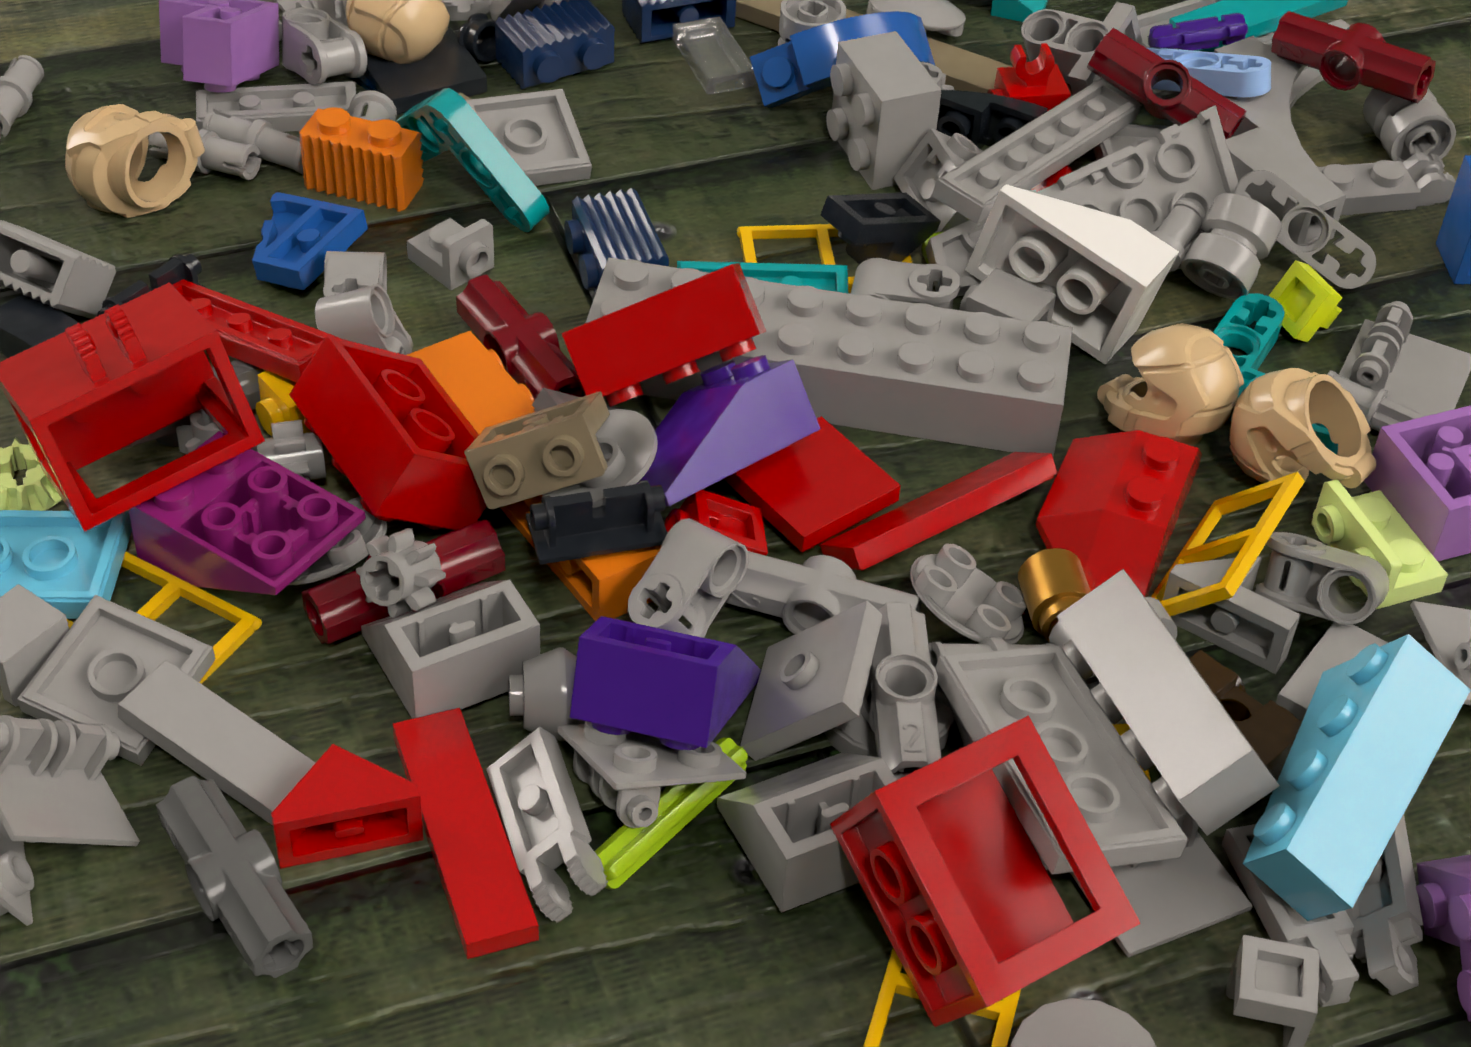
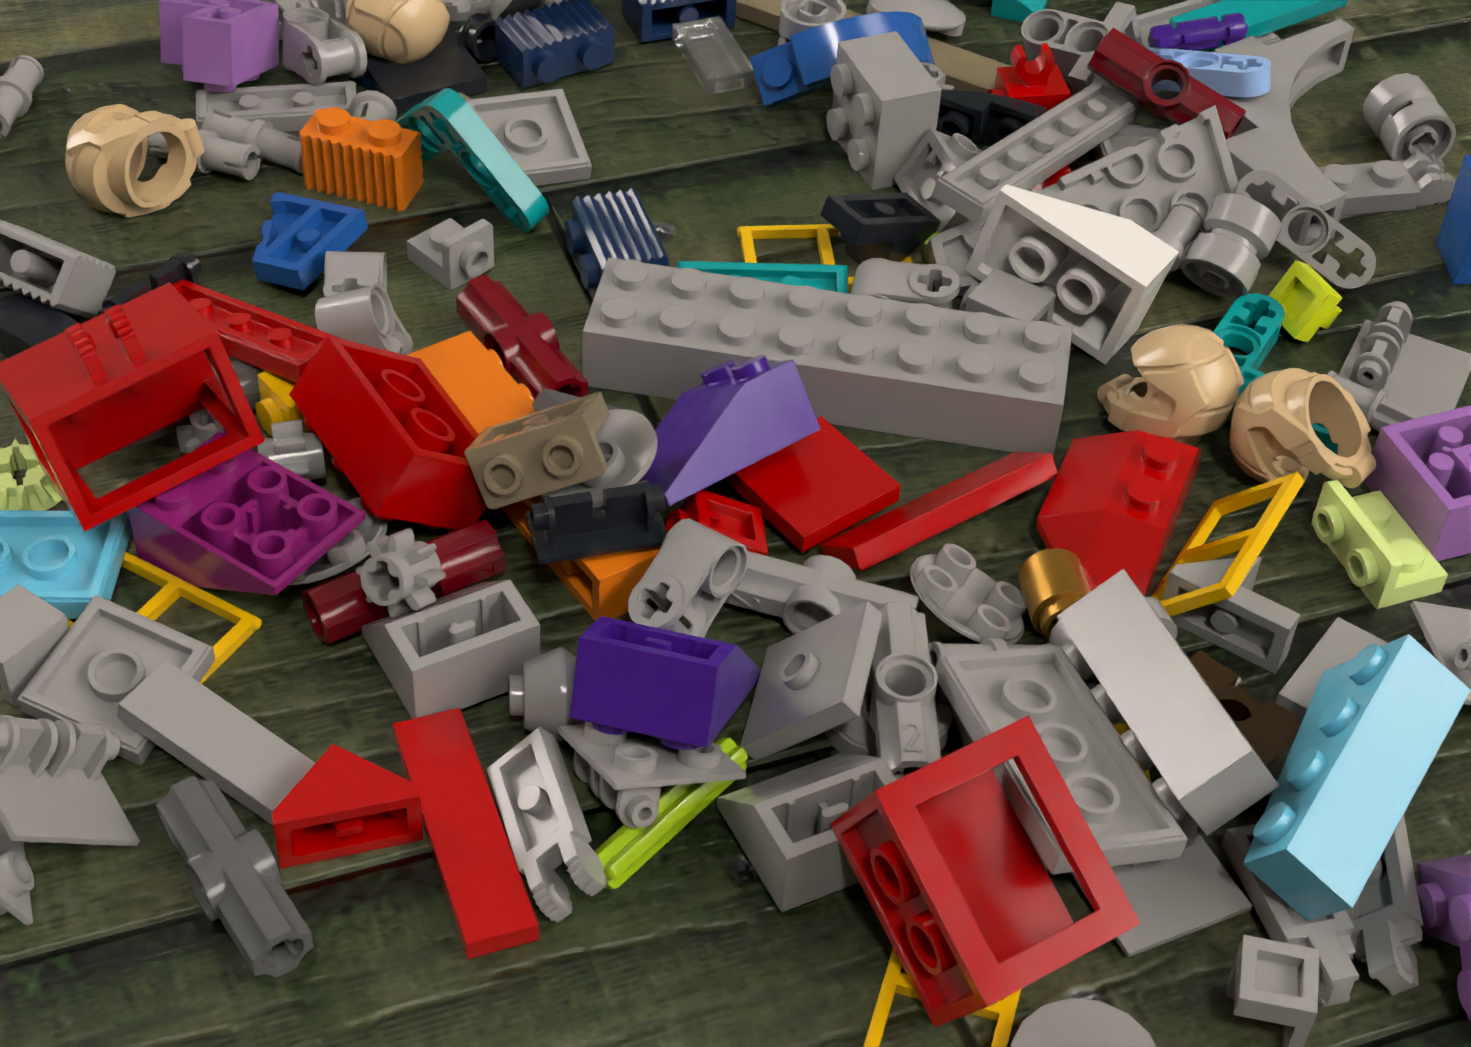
red brick [561,263,766,407] -> none
light grey piece [1255,532,1389,625] -> none
dark red piece [1271,11,1436,104] -> none

